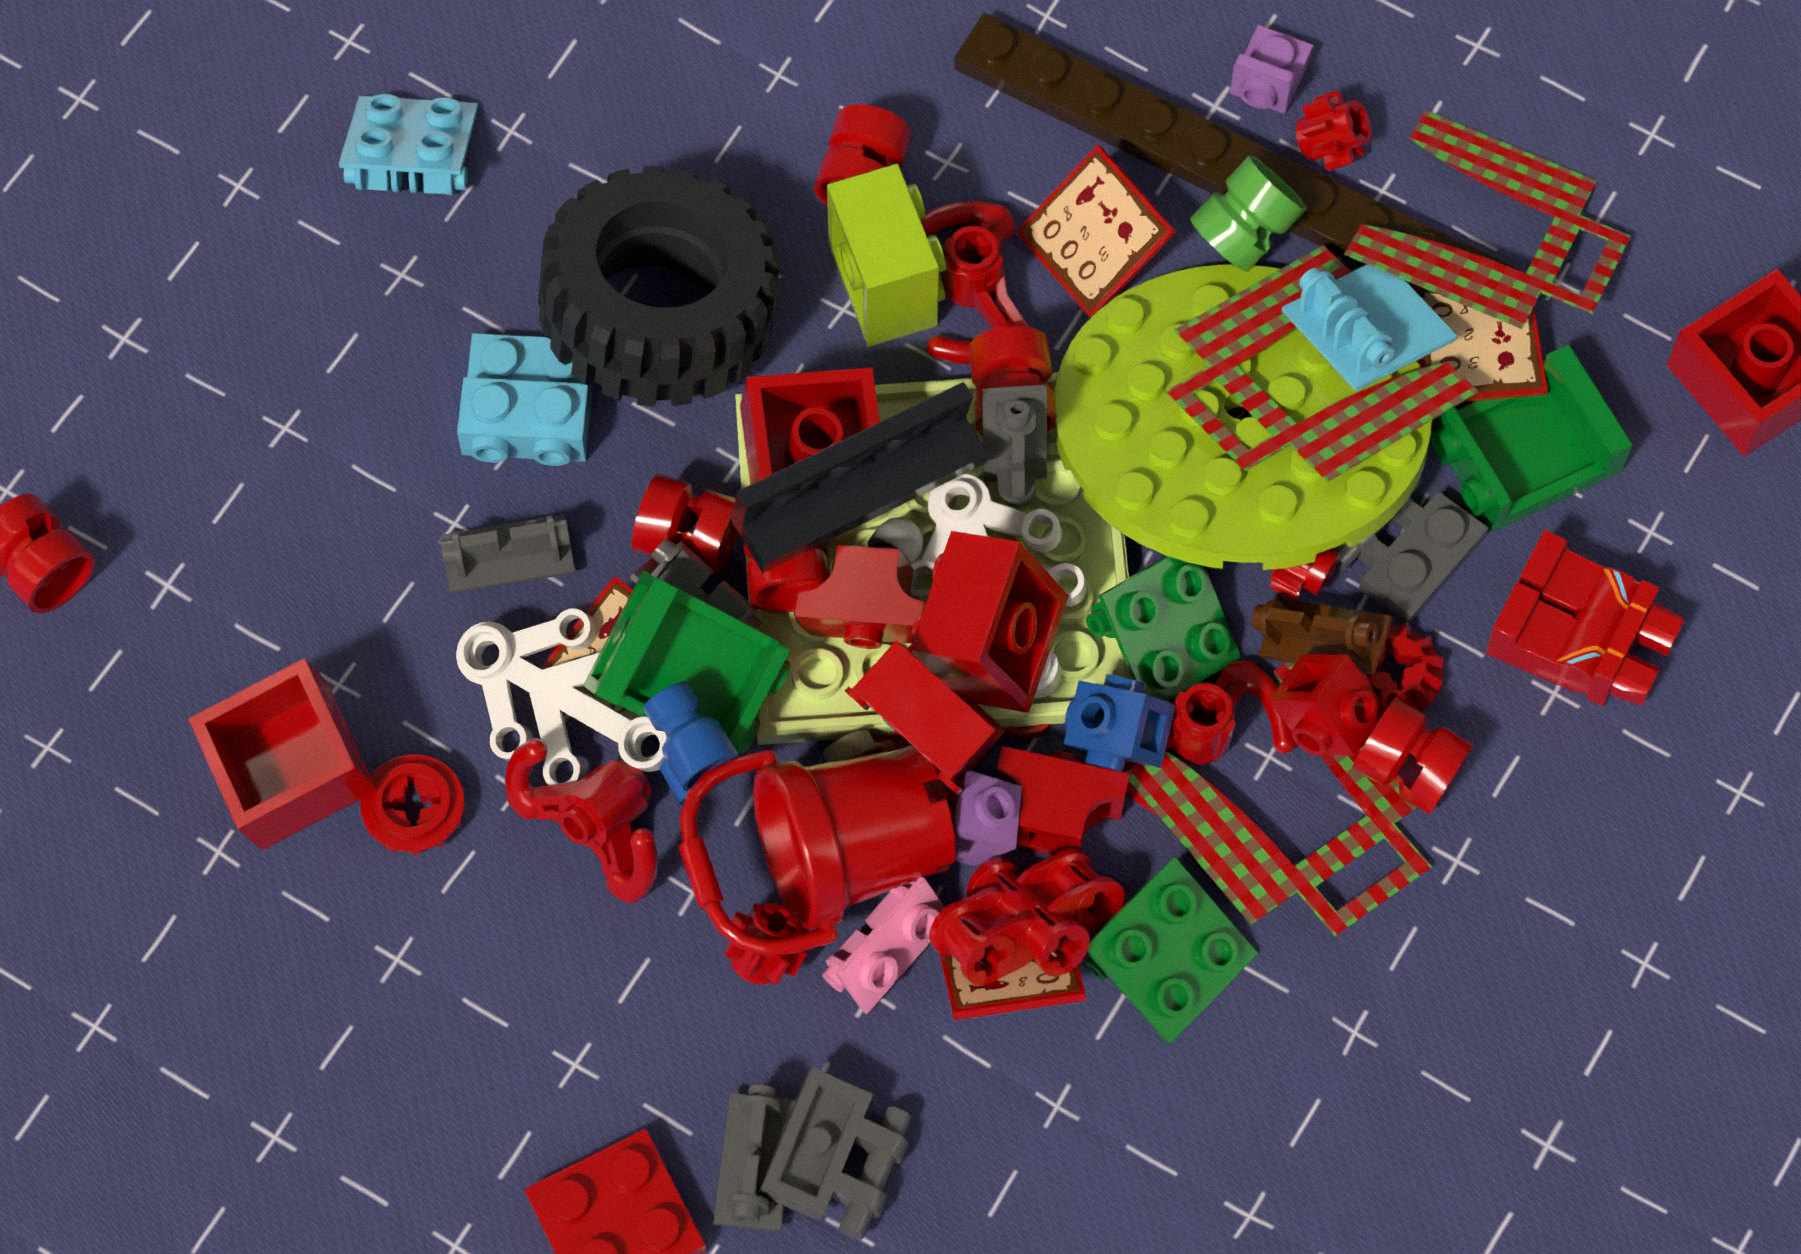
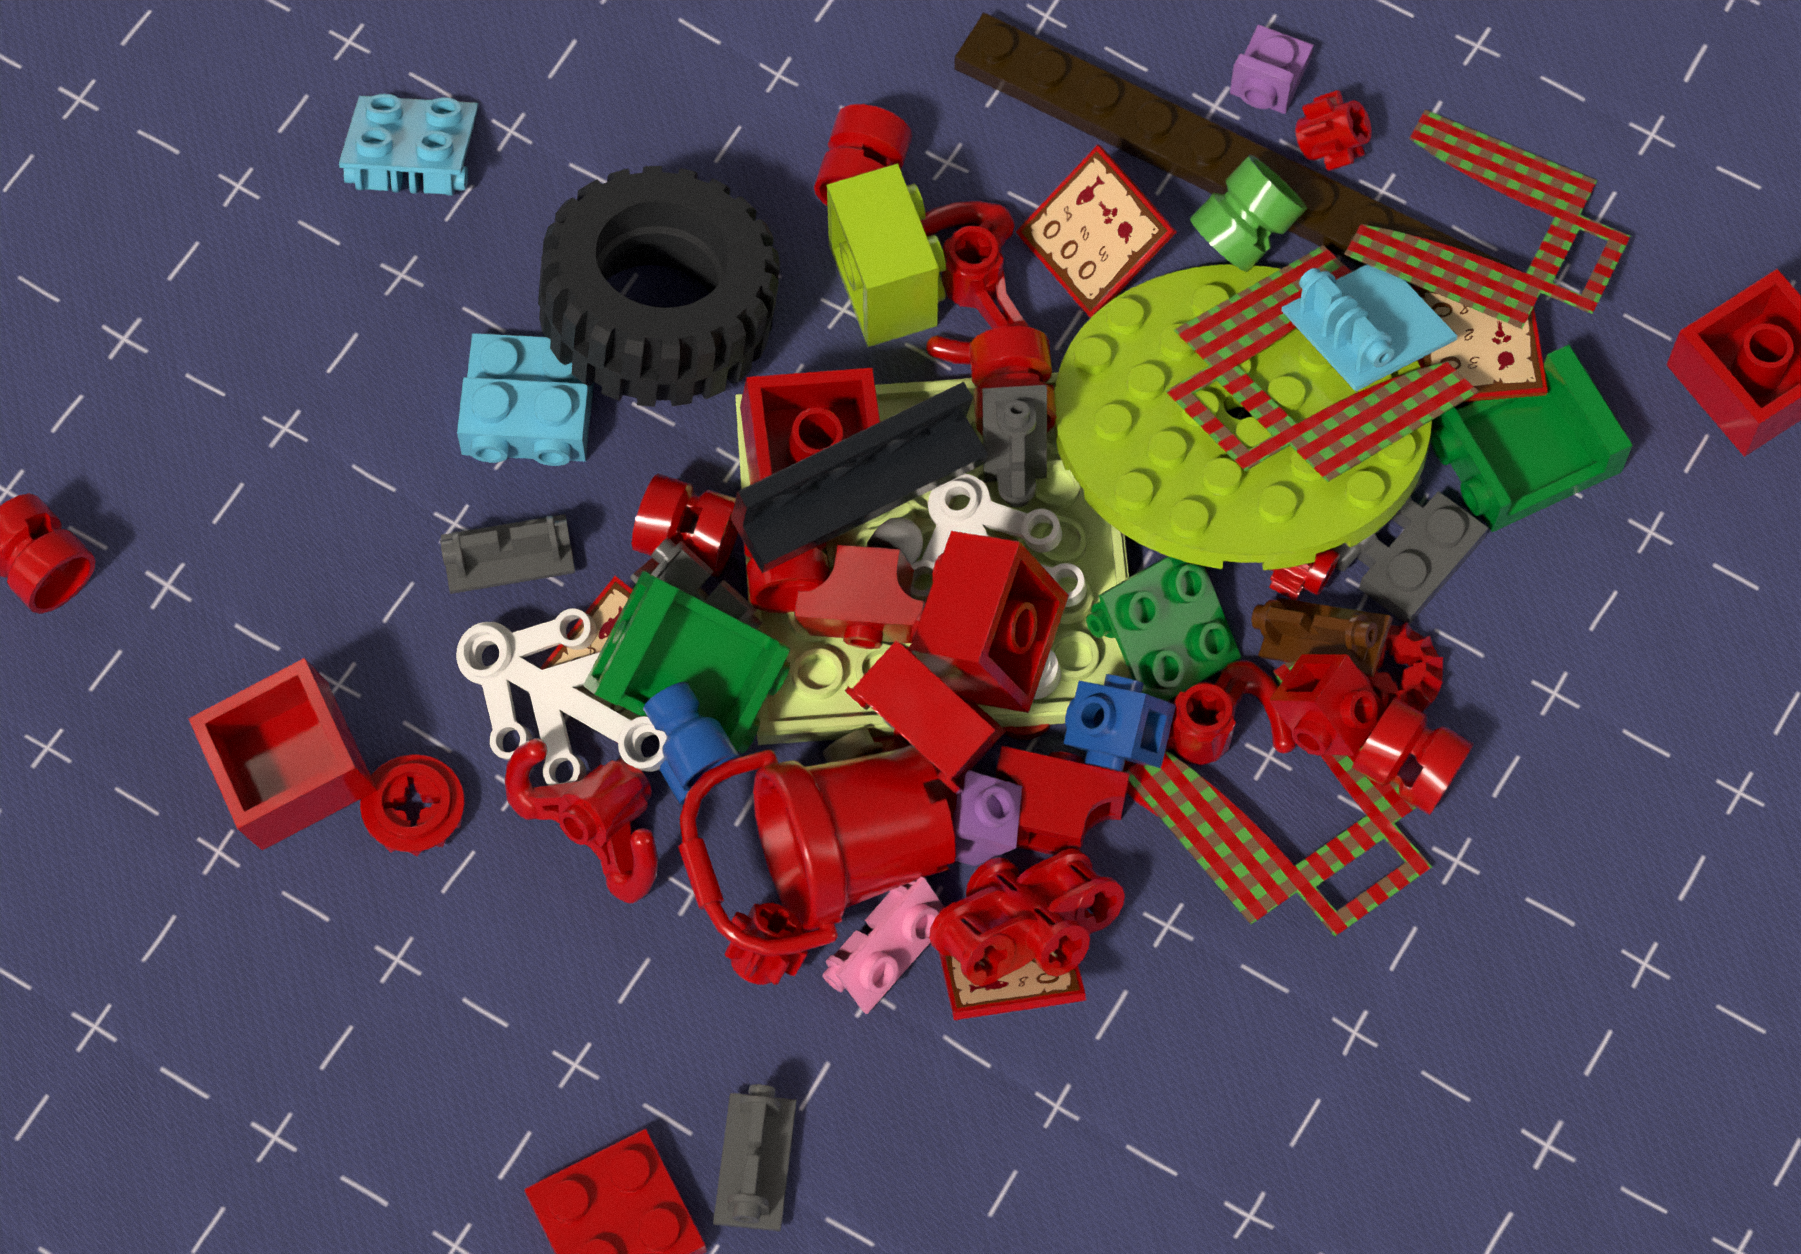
dark grey plate [757,1067,912,1240] -> none
green hinge [1085,857,1258,1044] -> none
red hips [1486,529,1685,707] -> none

